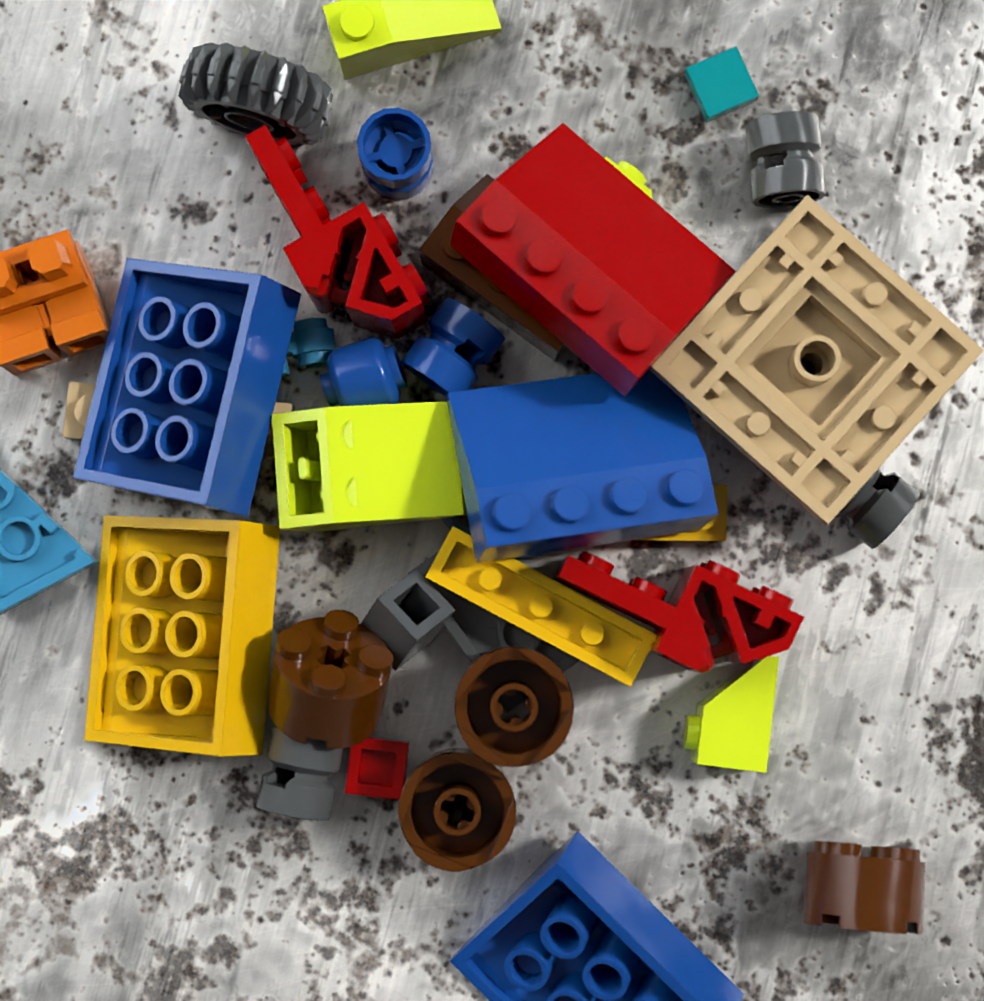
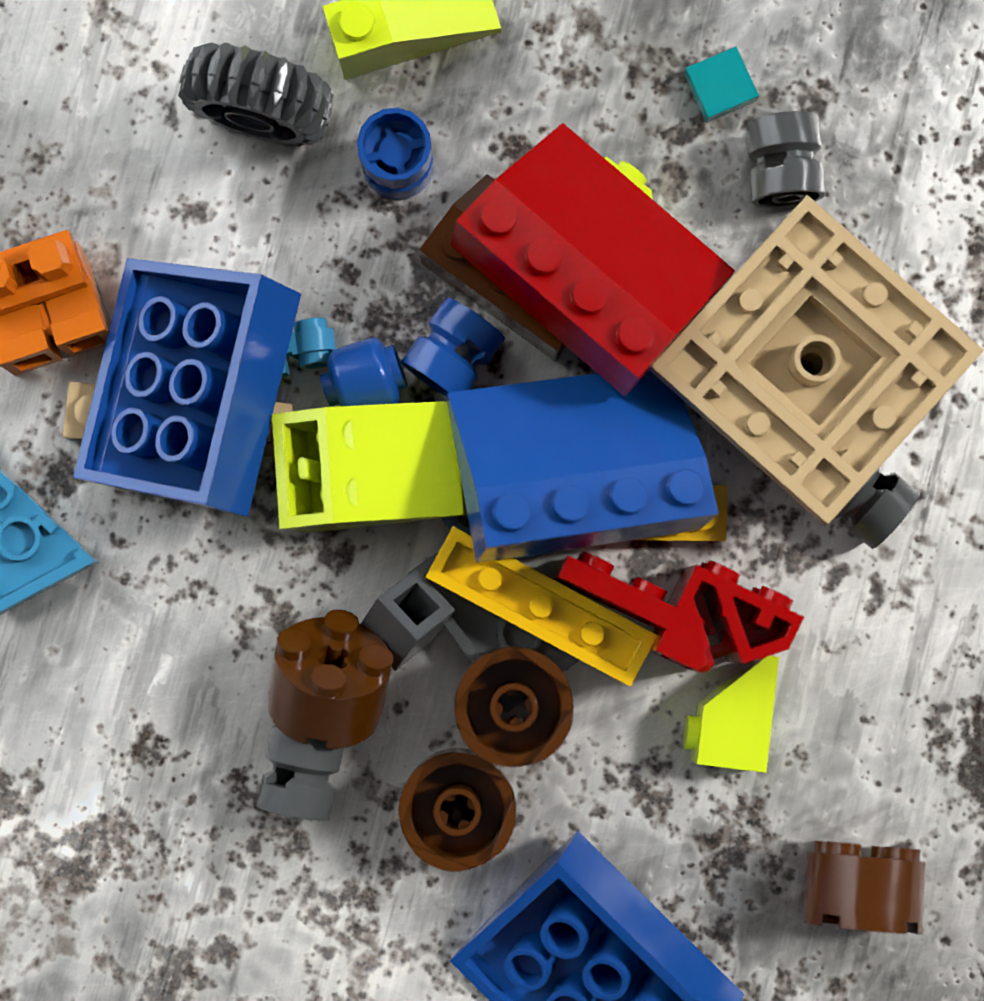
yellow slope [84,515,280,757] -> none
red piece [245,125,430,339] -> none
red plate [345,737,410,800] -> none

